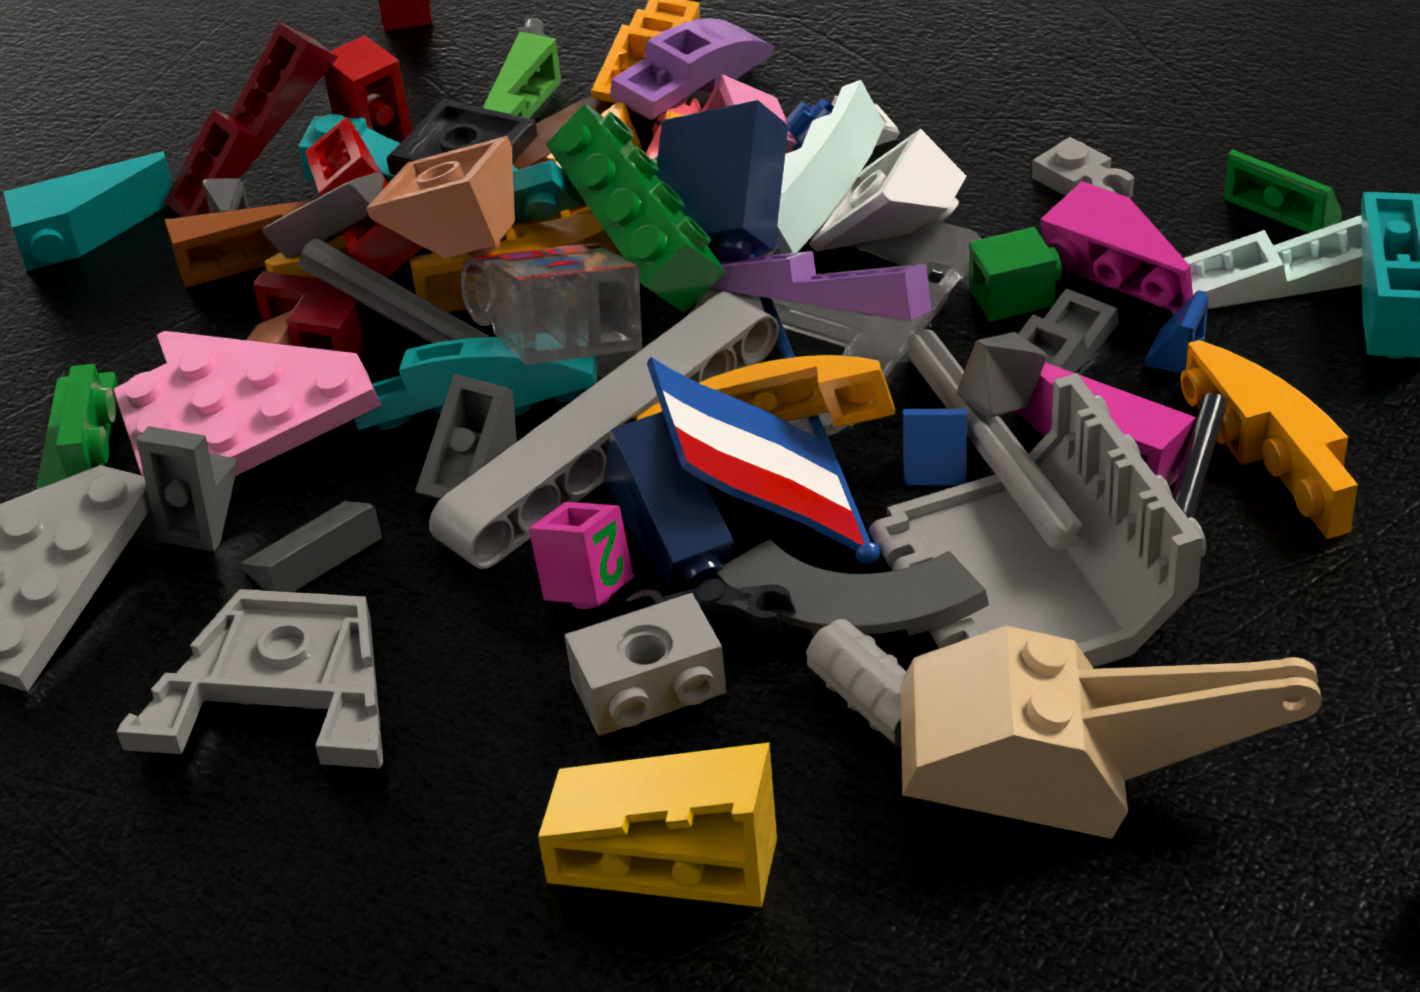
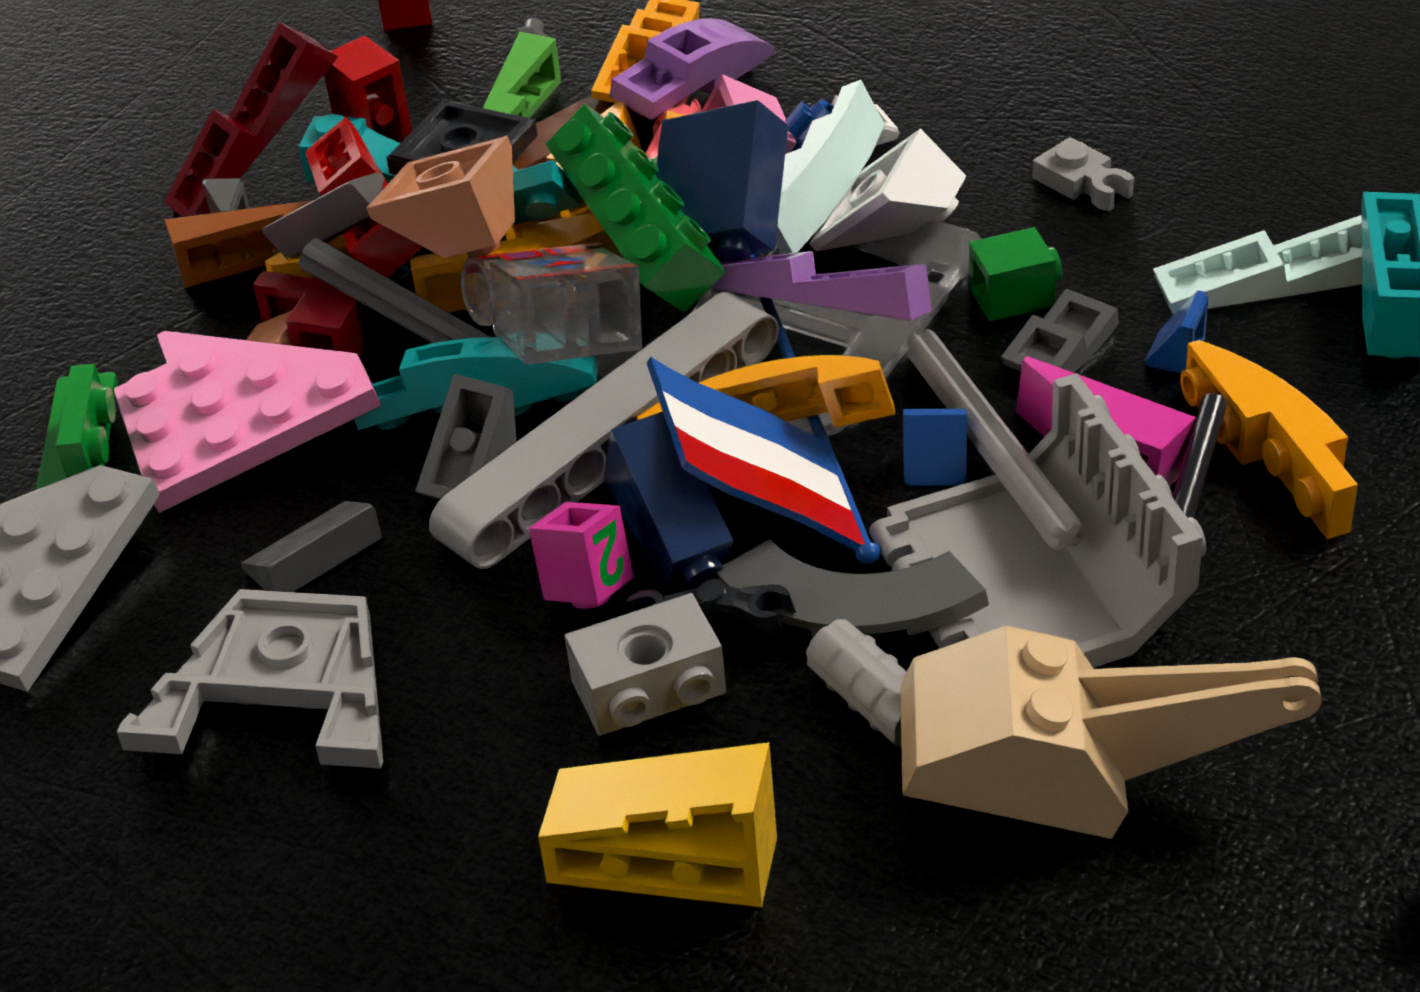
teal slope [4,151,173,271] -> none
dark grey slope [136,426,237,552] -> none
dark grey slope [957,332,1047,416] -> none
dark pink slope [1040,182,1193,312] -> none
green slope [1224,150,1342,233] -> none

